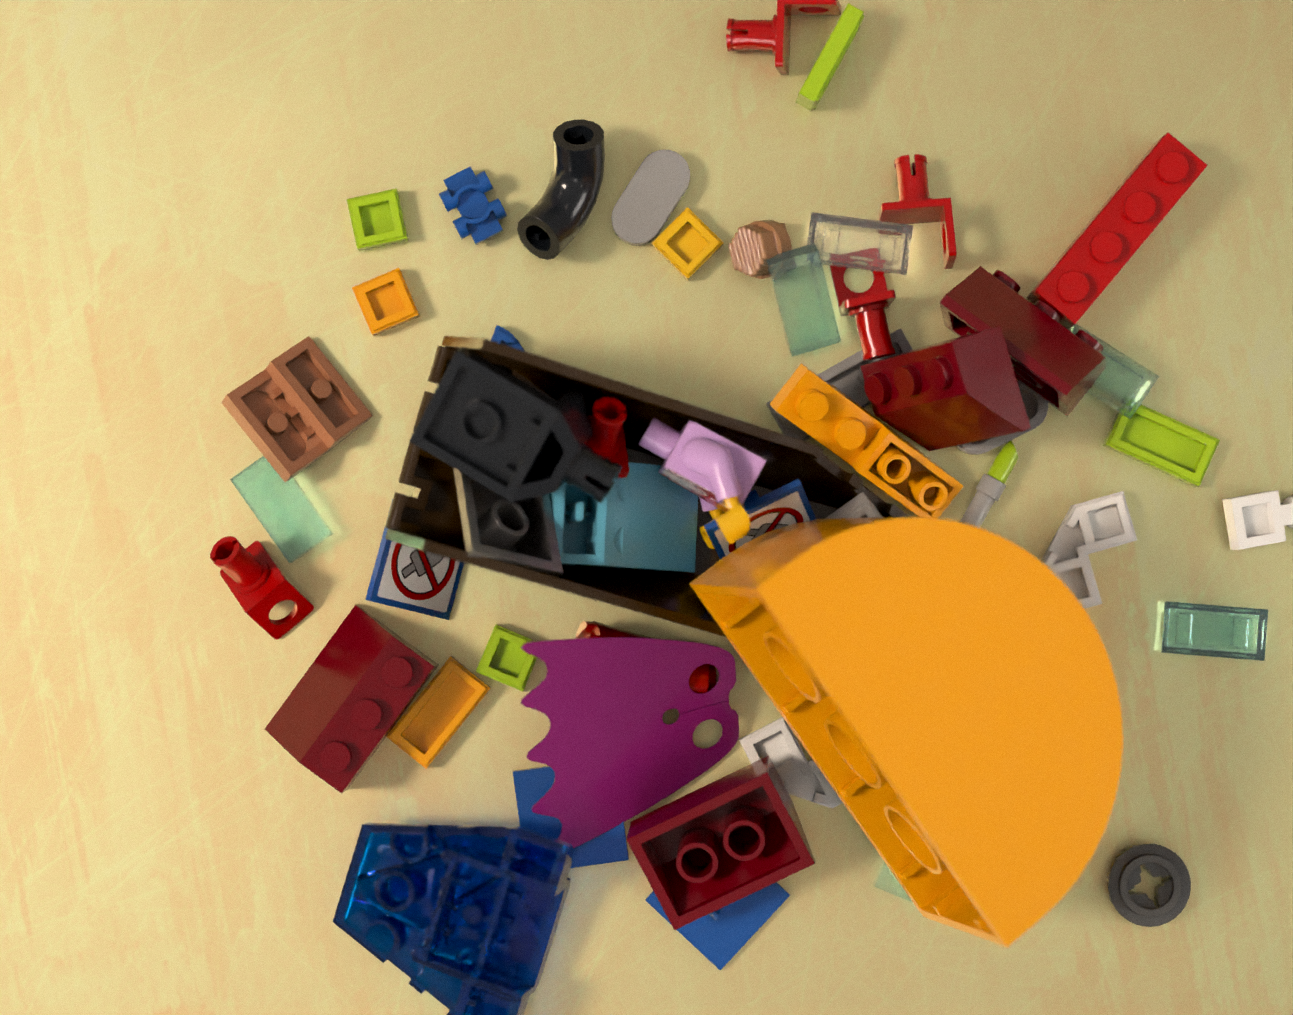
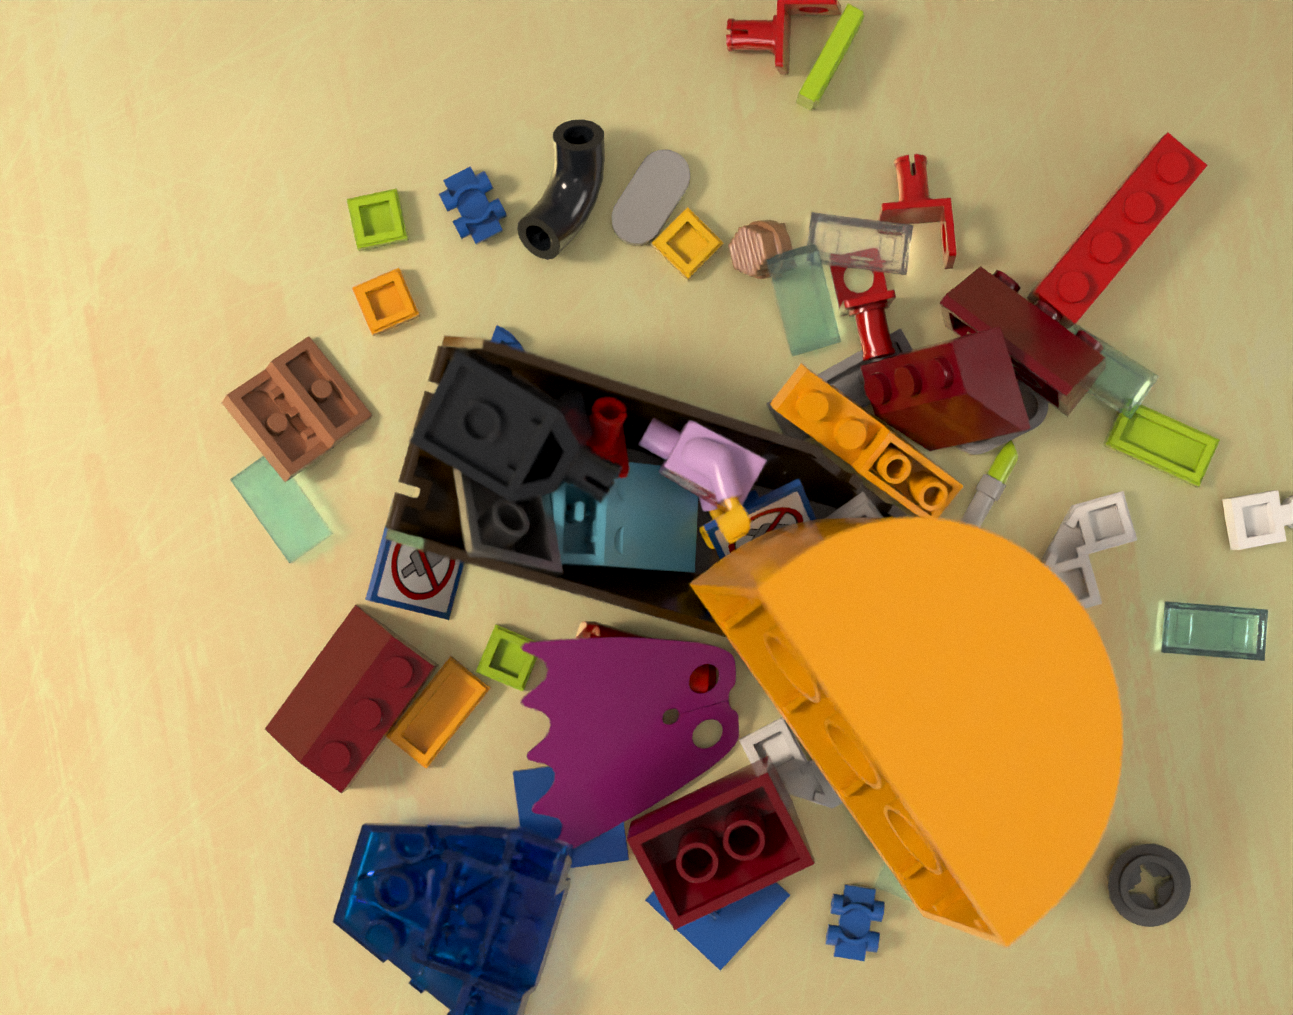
red bracket [210,536,314,640] -> none
none -> blue piece [825,884,885,961]

